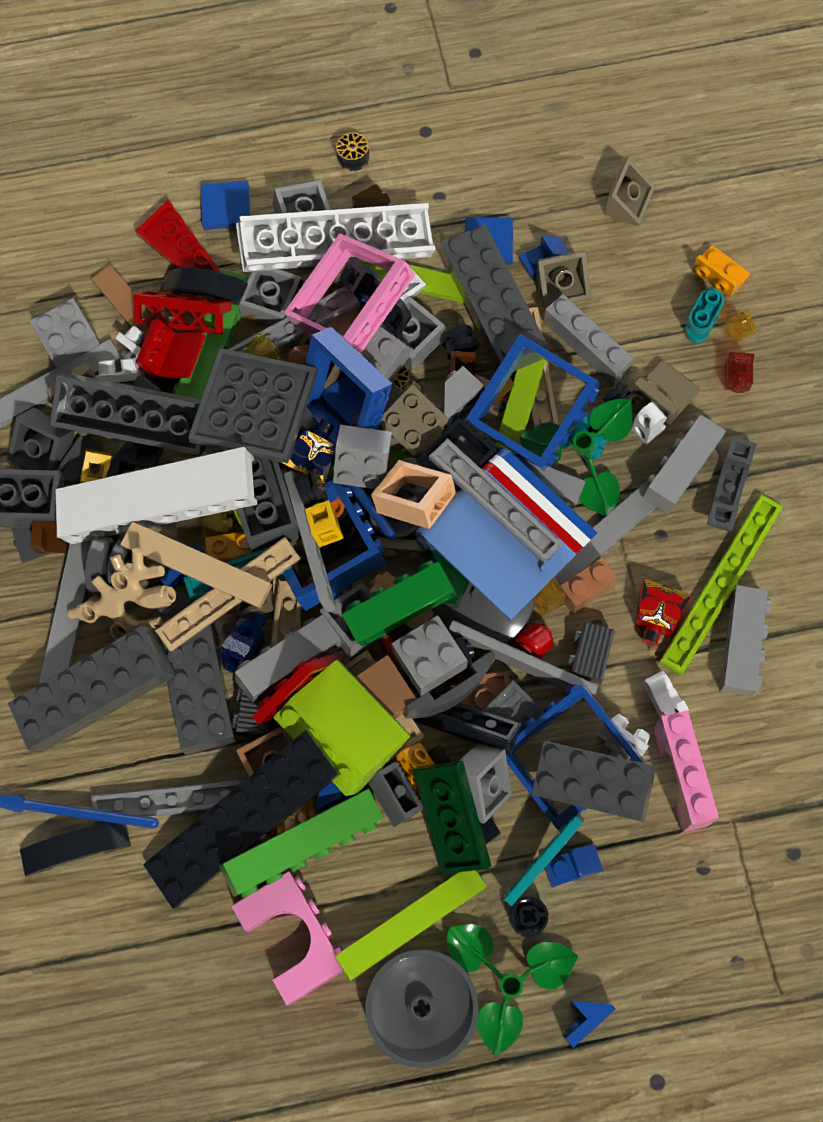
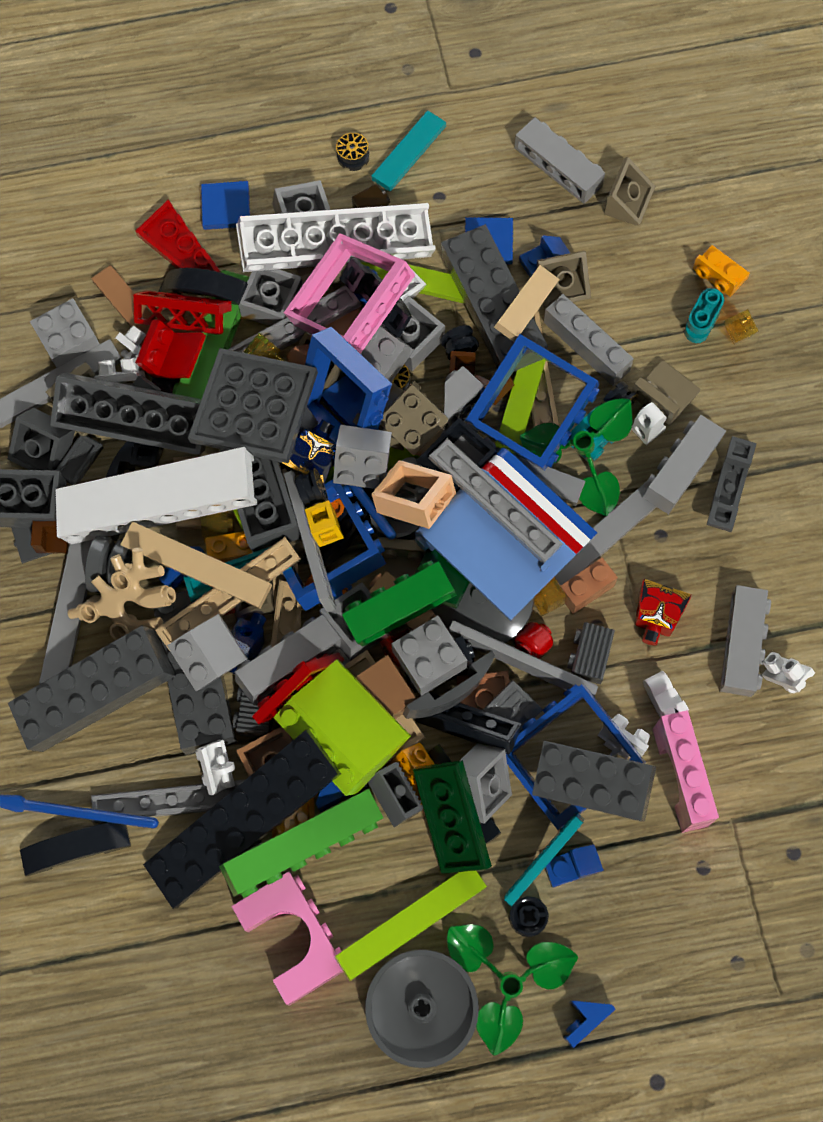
yellow brick [80,448,111,482] -> none
lime tile [659,494,783,676] -> none
clear red brick [724,352,754,393] -> none
none -> light grey slope [167,614,248,691]
none -> white hips [195,739,235,795]
none -> teal tile [371,110,446,192]
none -> tan tile [494,265,560,342]
none -> light grey brick [515,117,605,204]
none -> white hips [762,652,815,693]

